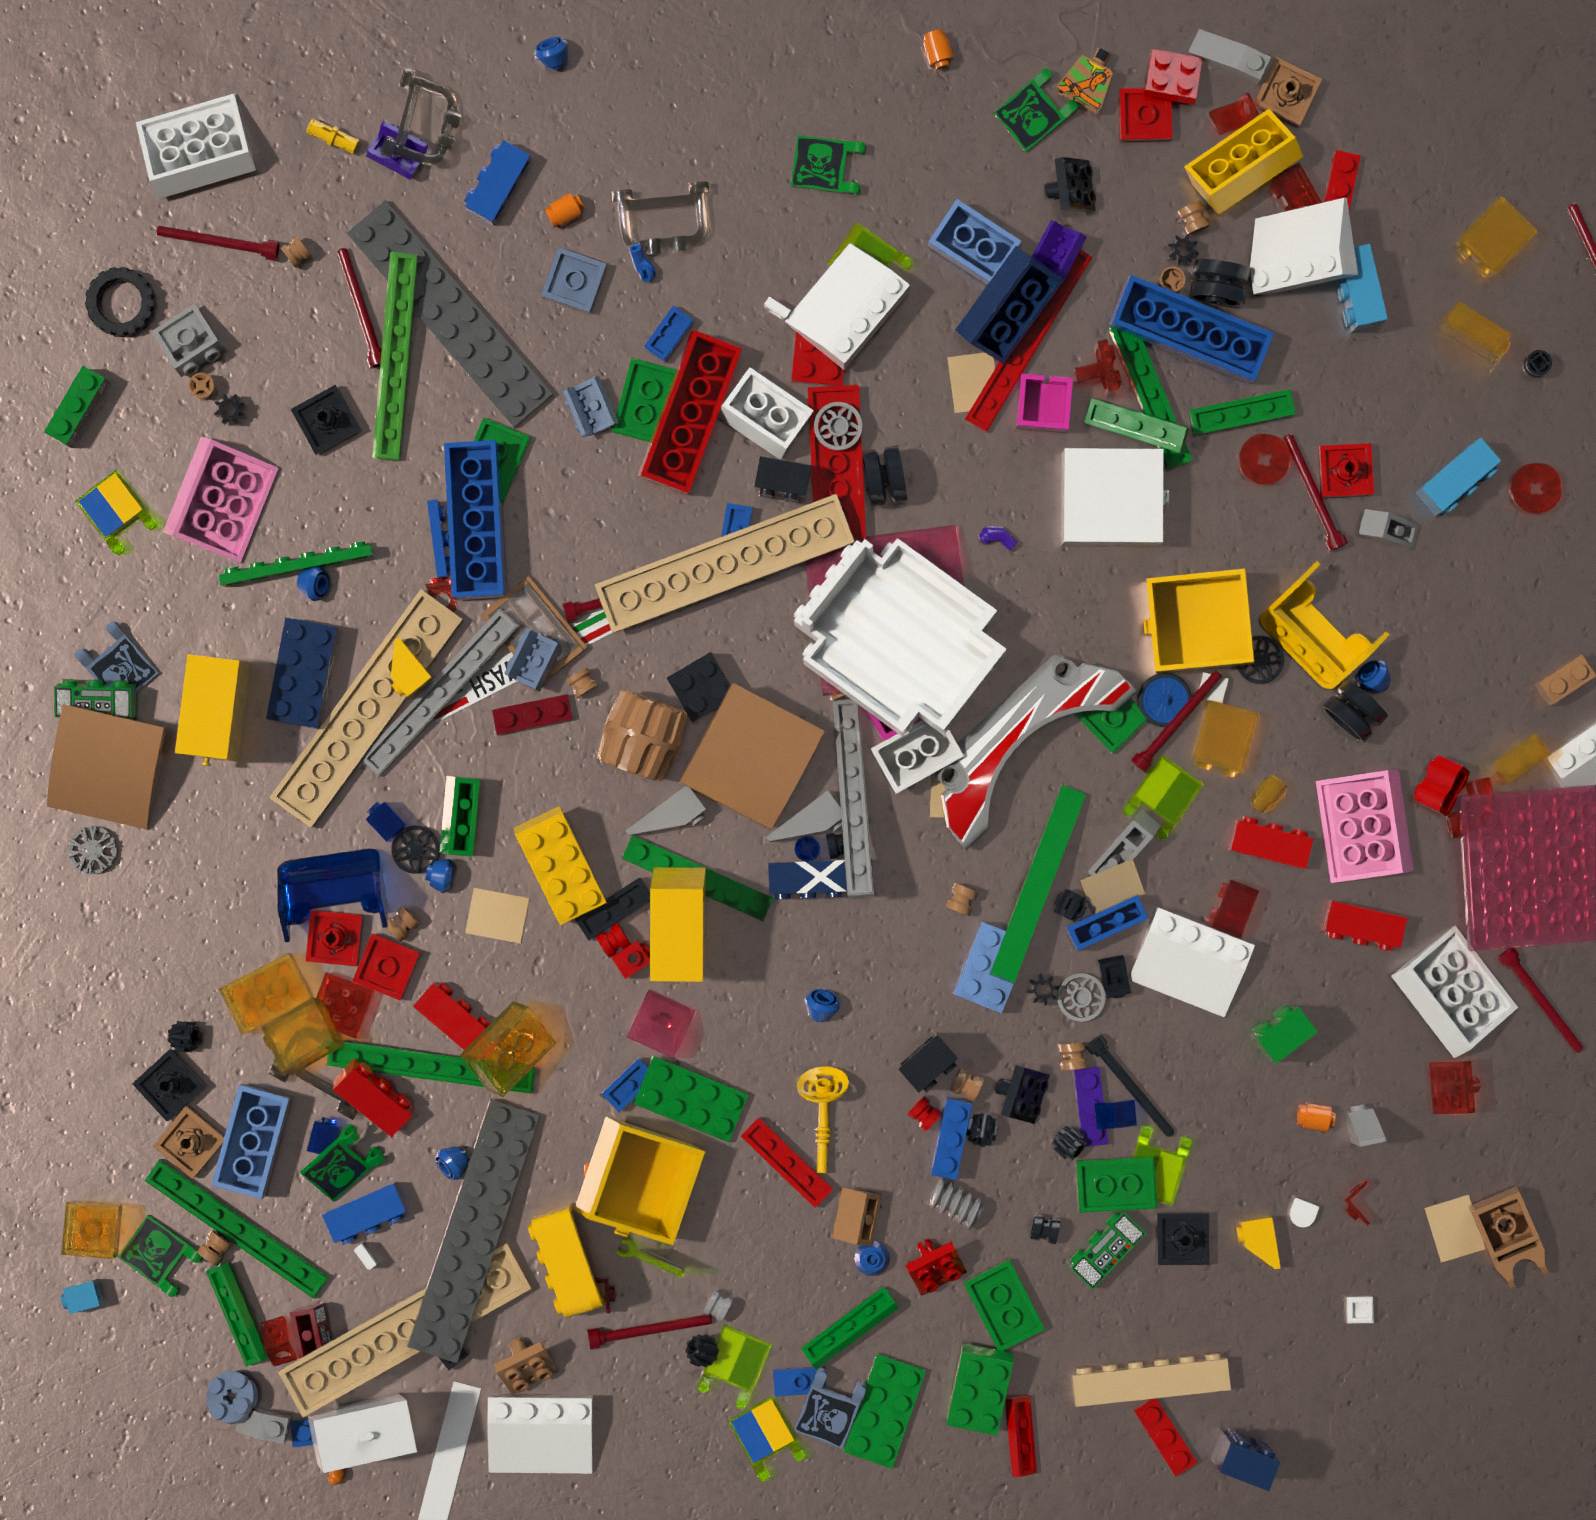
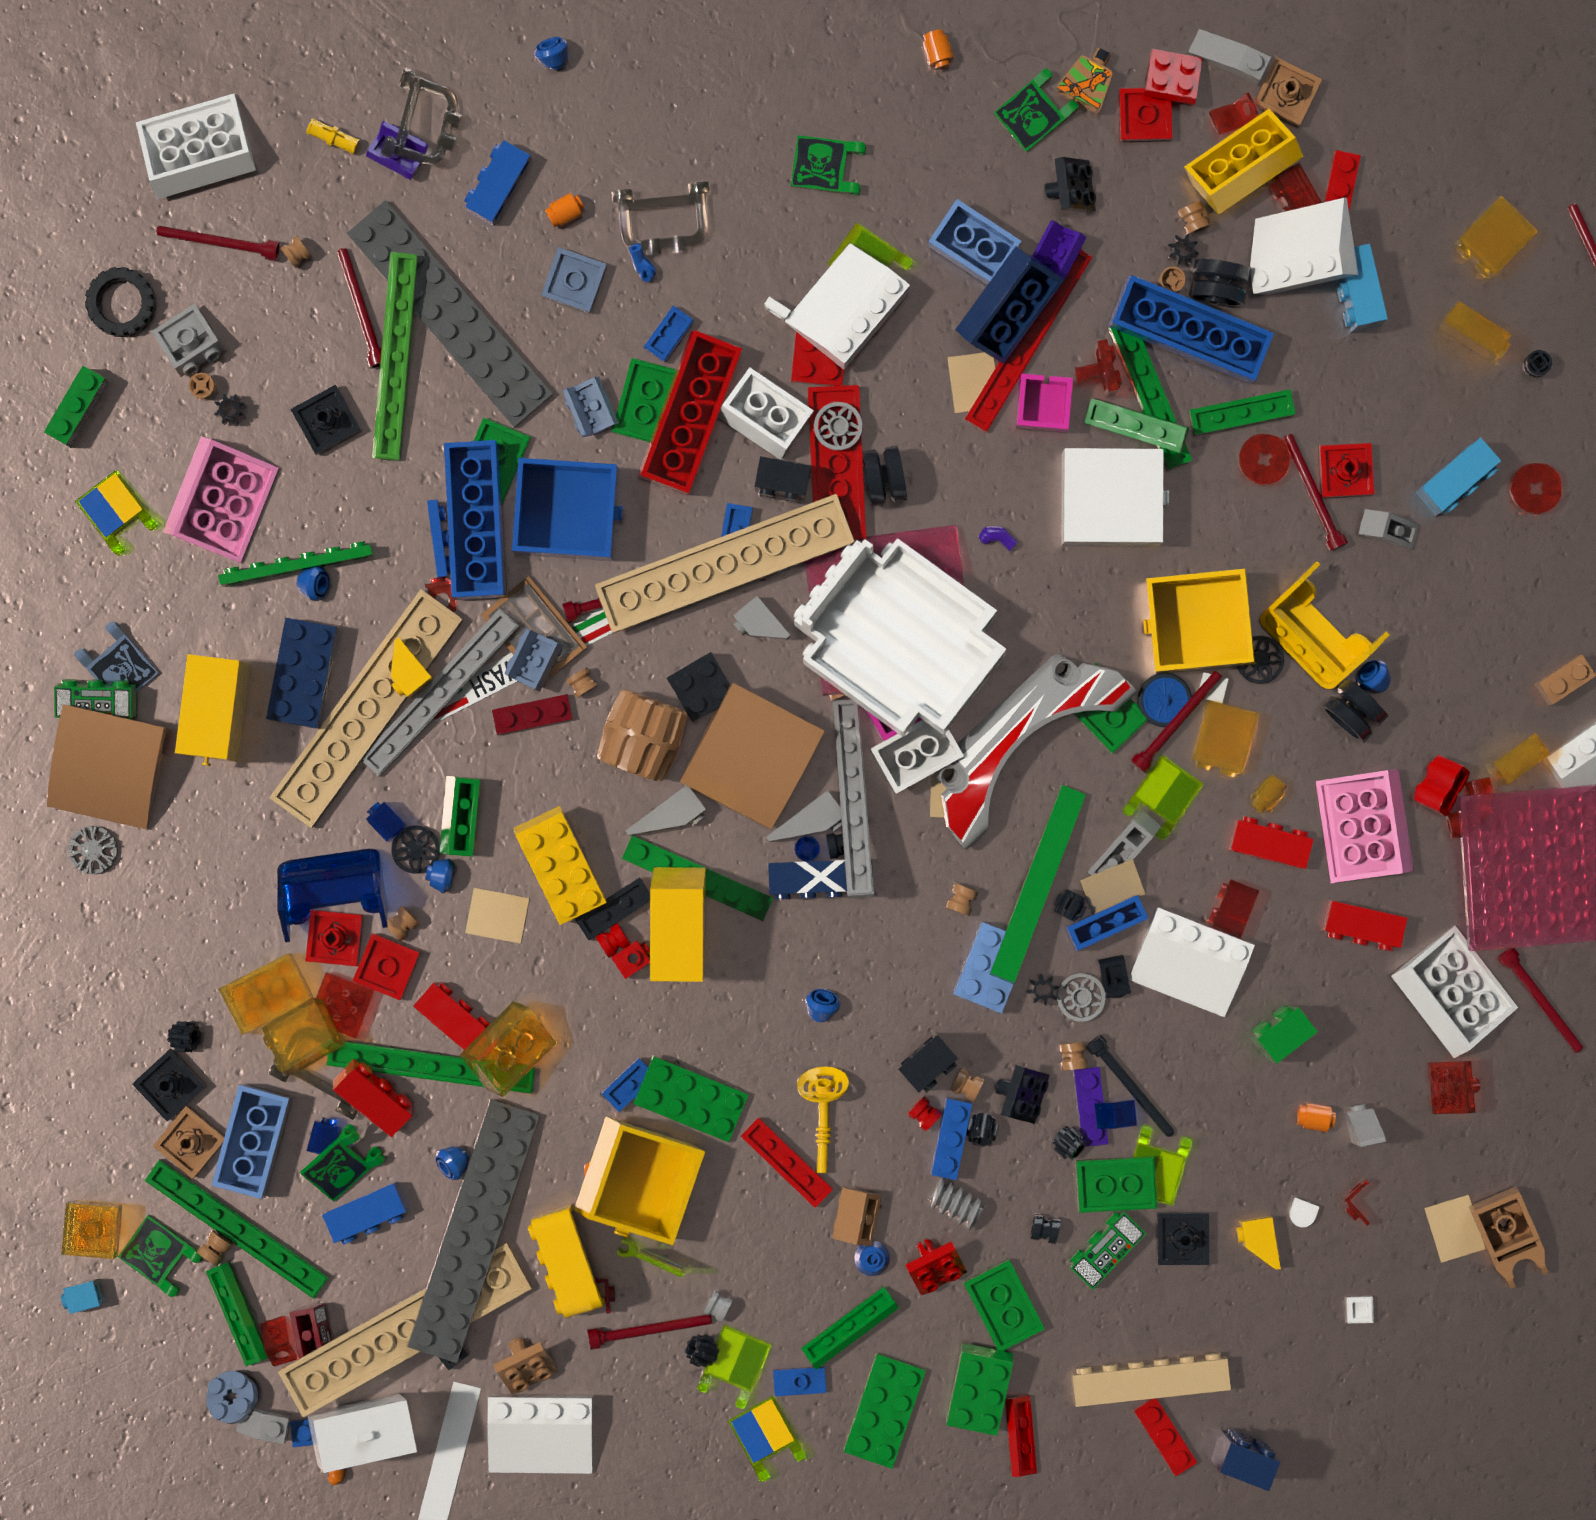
white tile [354,1242,379,1270] -> none
clear pink slope [627,990,696,1058] -> none
flag [794,1367,866,1449] -> none
none -> blue container [512,458,623,561]
none -> light grey slope [733,596,790,640]

